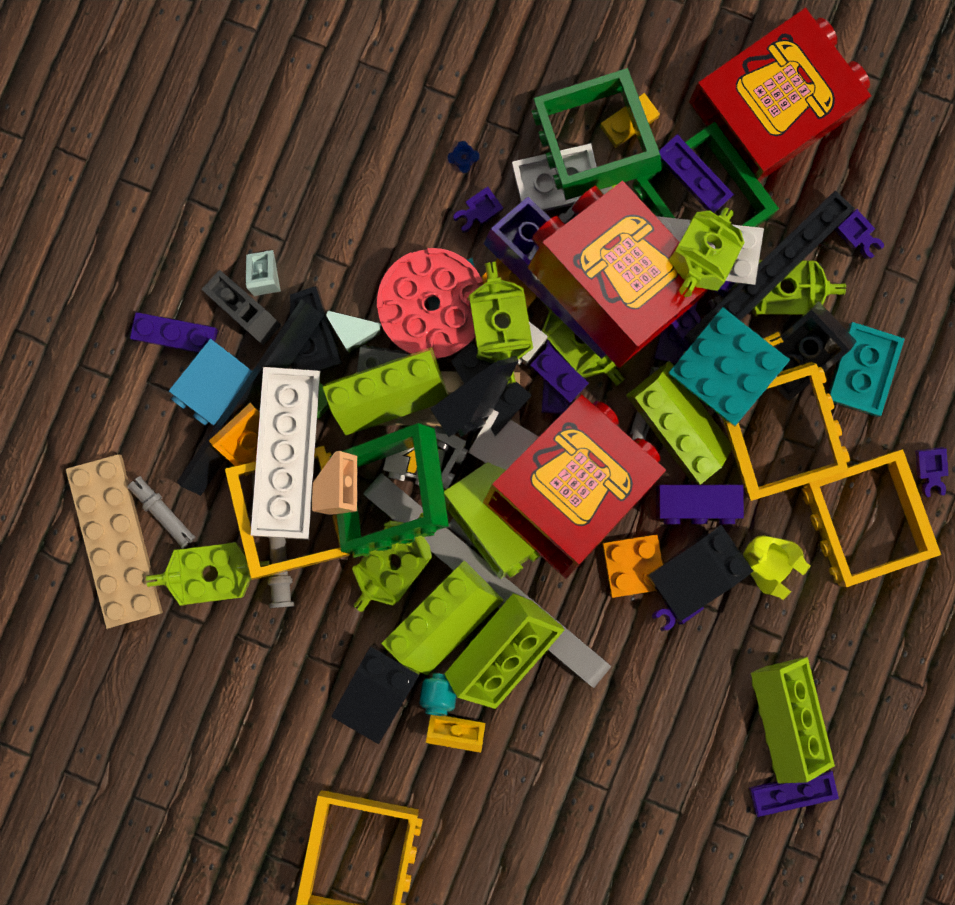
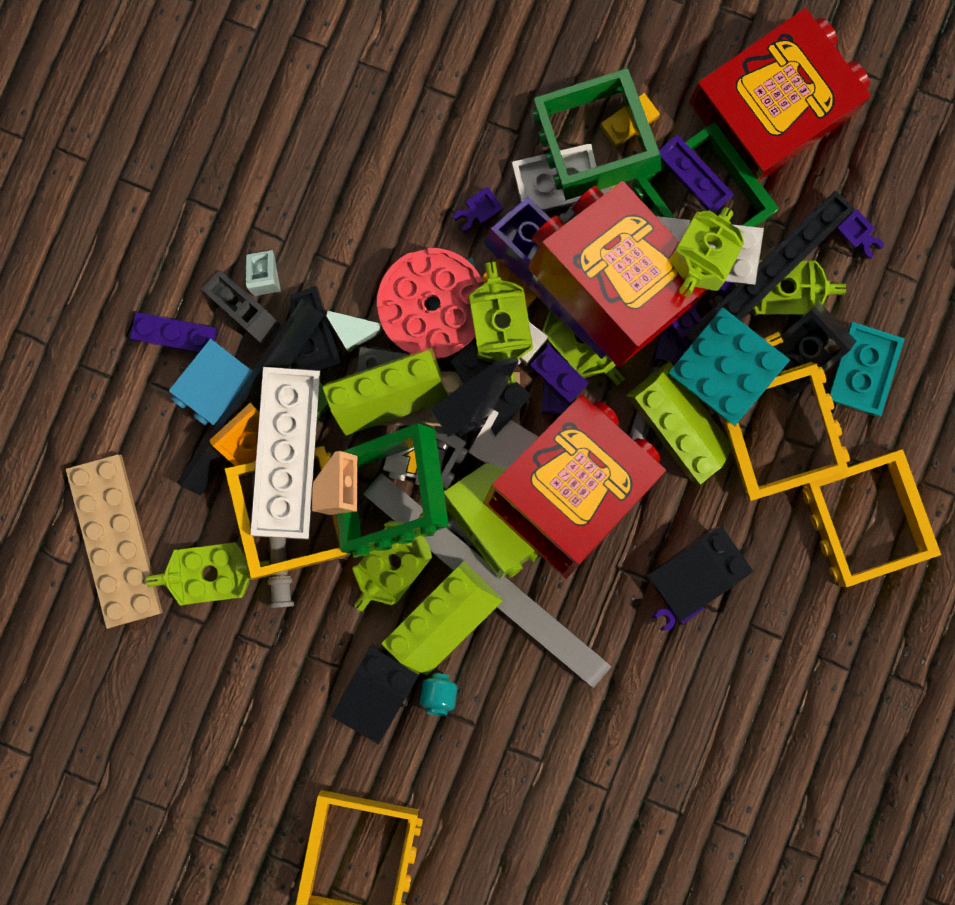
light grey pin [127,476,196,549] -> none
yellow plate [426,715,486,753] -> none
lime slope [445,593,565,709] -> none
clear blue plate [447,141,480,173] -> none
light orange plate [602,534,662,598] -> none
dark purple brick [656,485,744,524] -> none
neon yellow piece [743,535,811,600] -> none
dark purple tile [749,770,839,817] -> none
lime slope [751,657,835,783] -> none
dark purple plate [915,447,949,497] -> none

